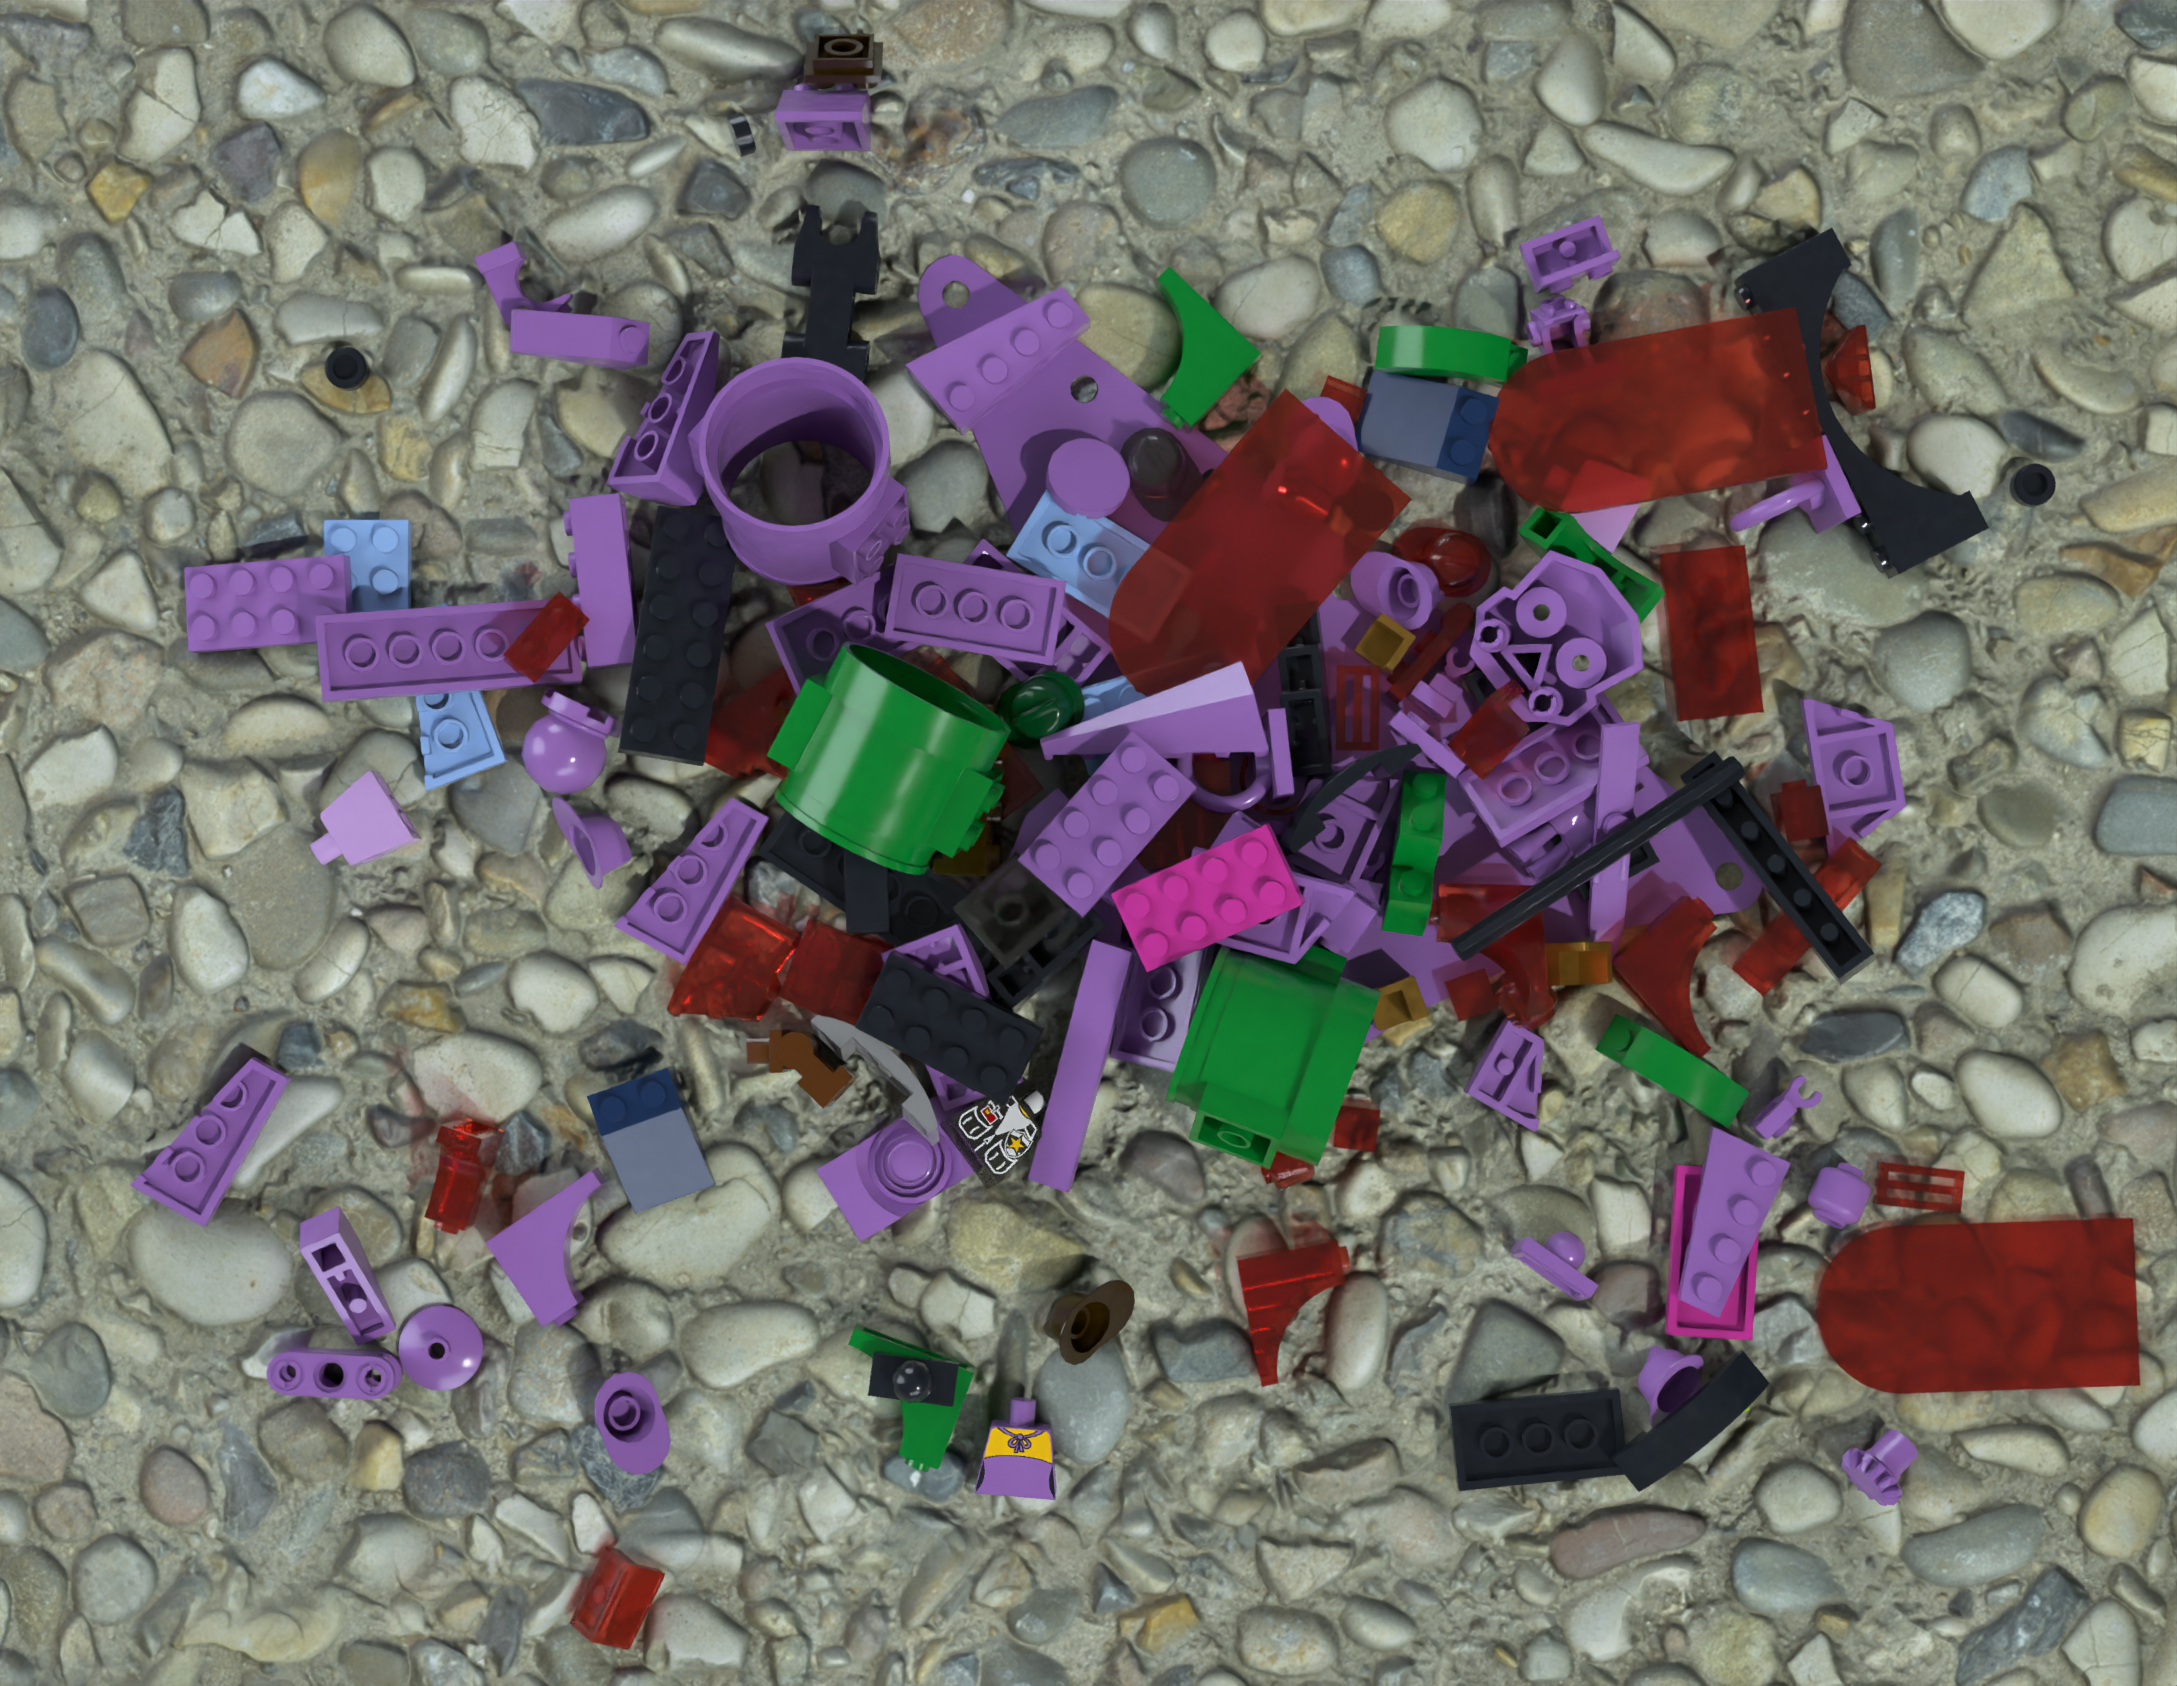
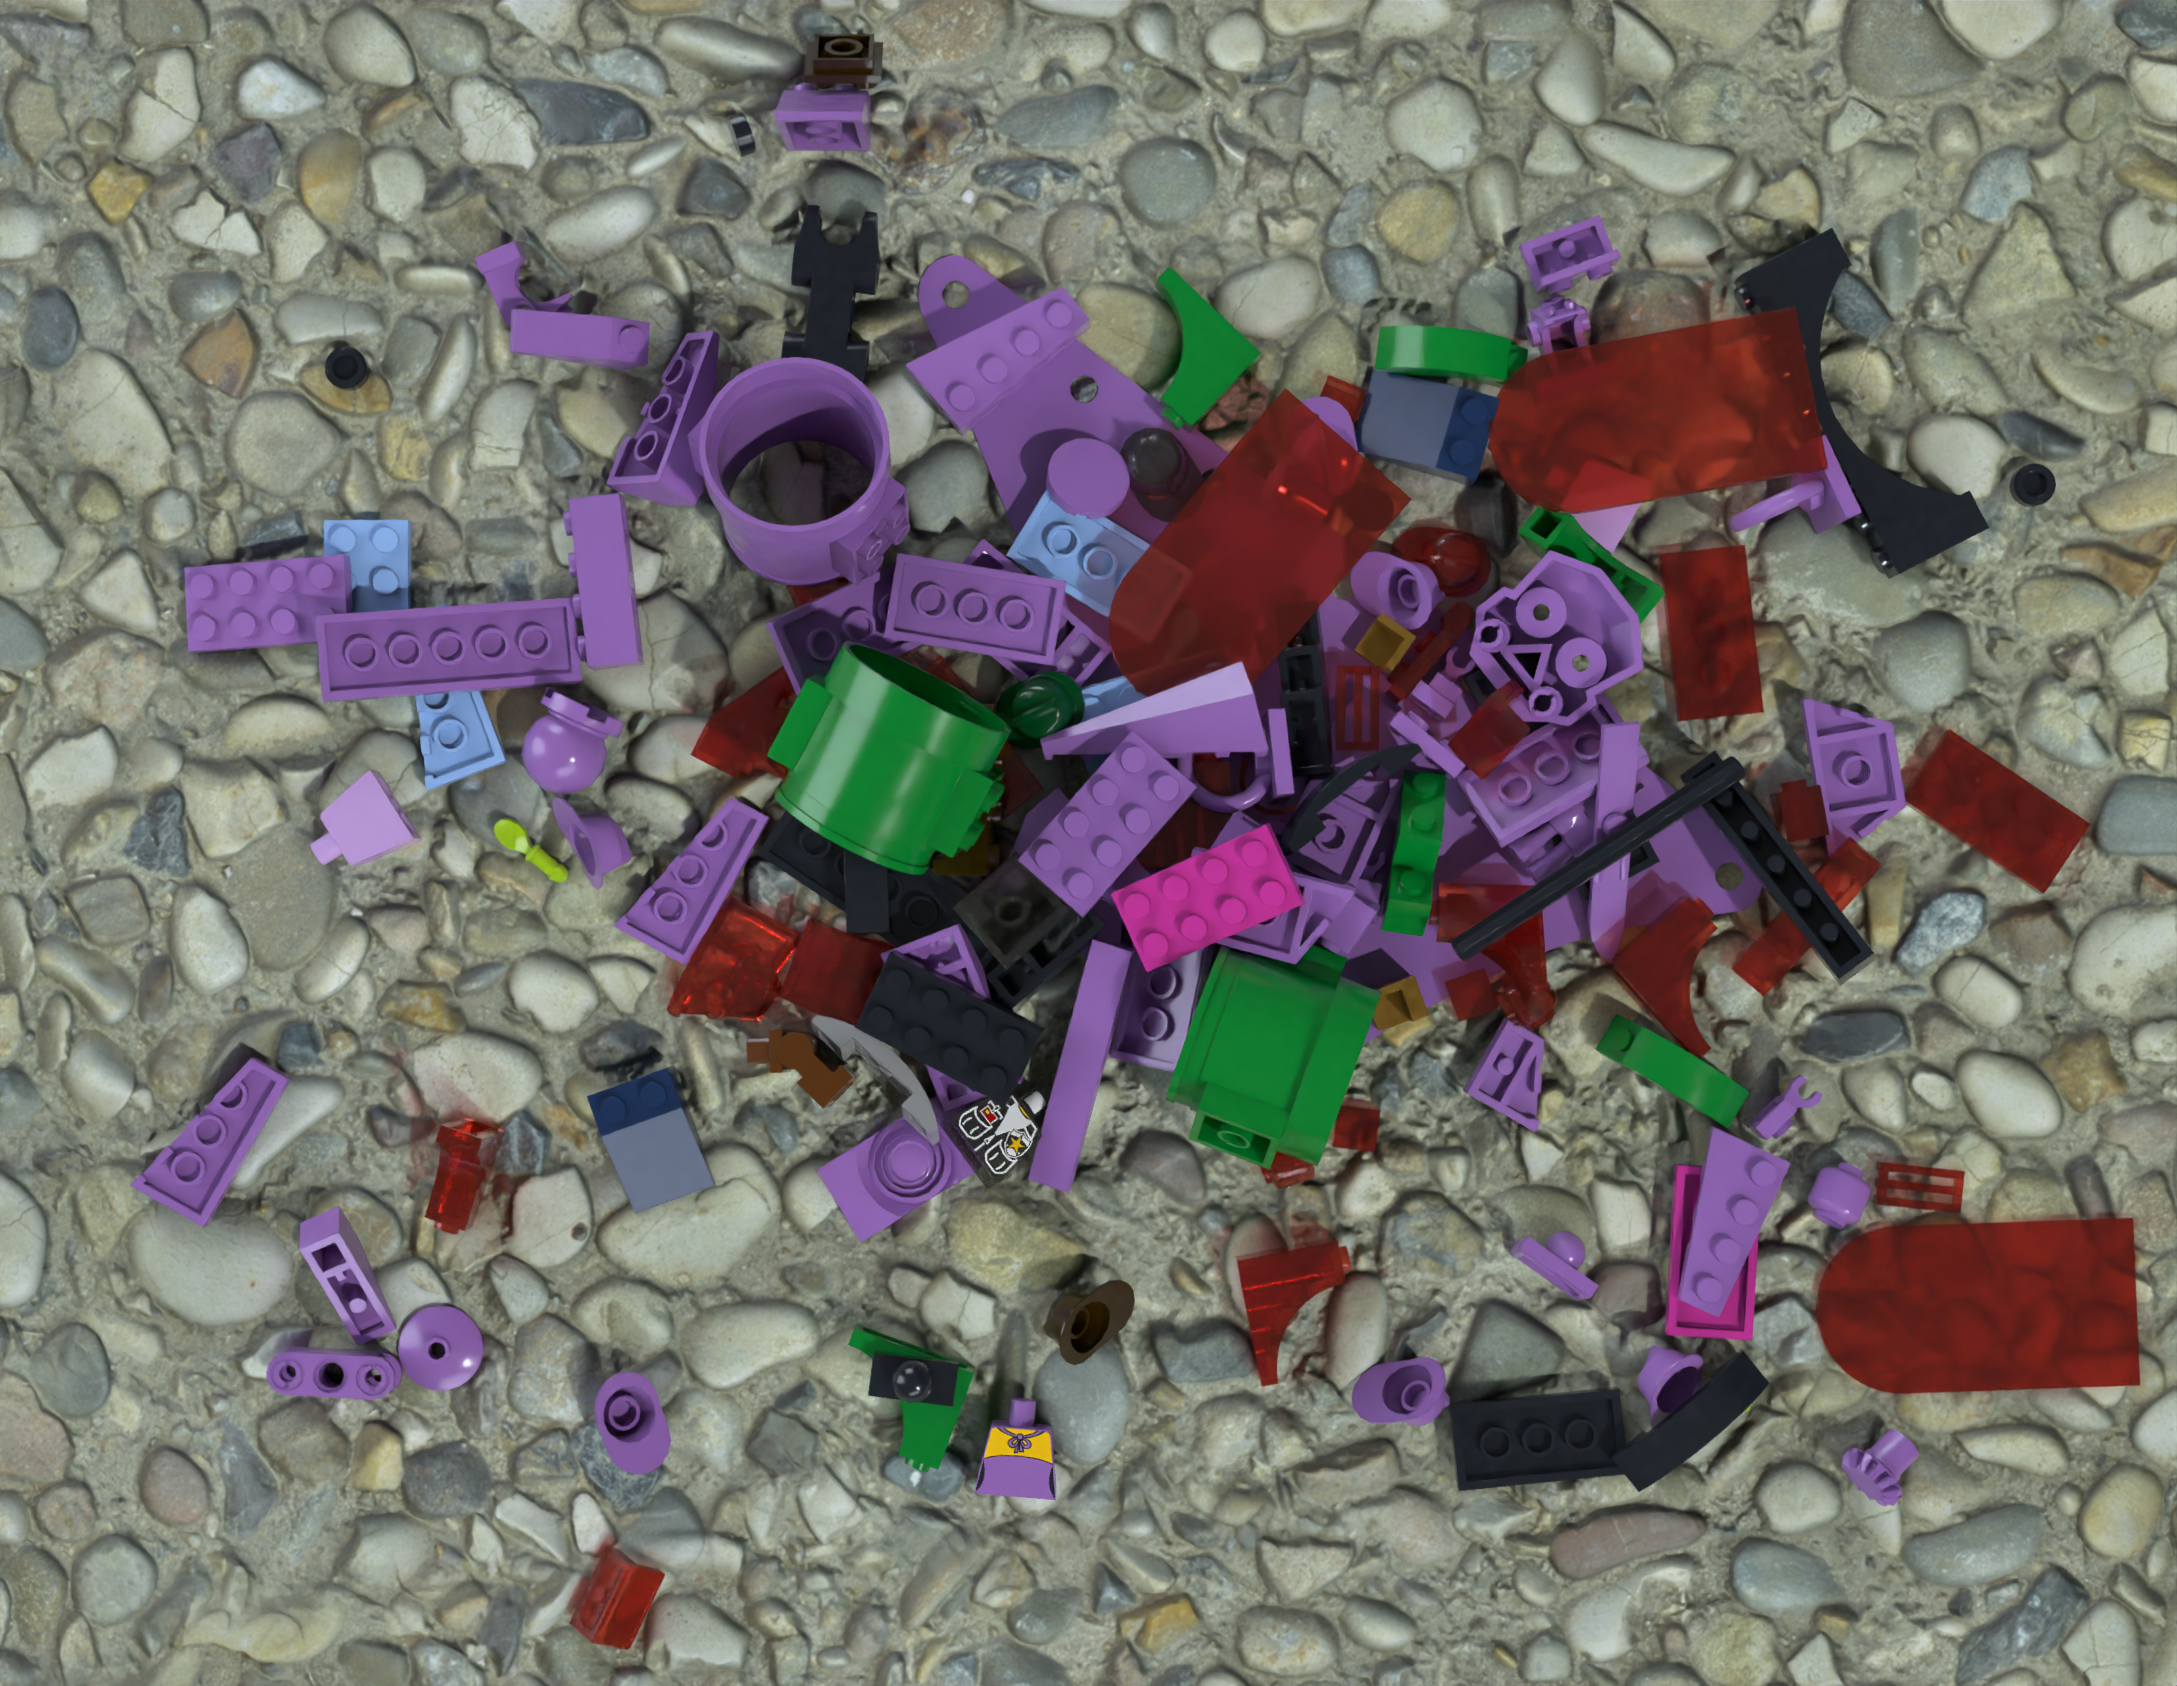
medium lavender arch [485,1167,607,1328] -> none
clear red hinge [503,591,590,683] -> none
black plate [618,506,736,766] -> none
pearl gold panel [1544,941,1613,986] -> none
clear red slope [1823,324,1876,416] -> none
none -> lime piece [493,818,568,883]
none -> medium lavender piece [1351,1357,1450,1426]
none -> clear red plate [1904,730,2090,894]

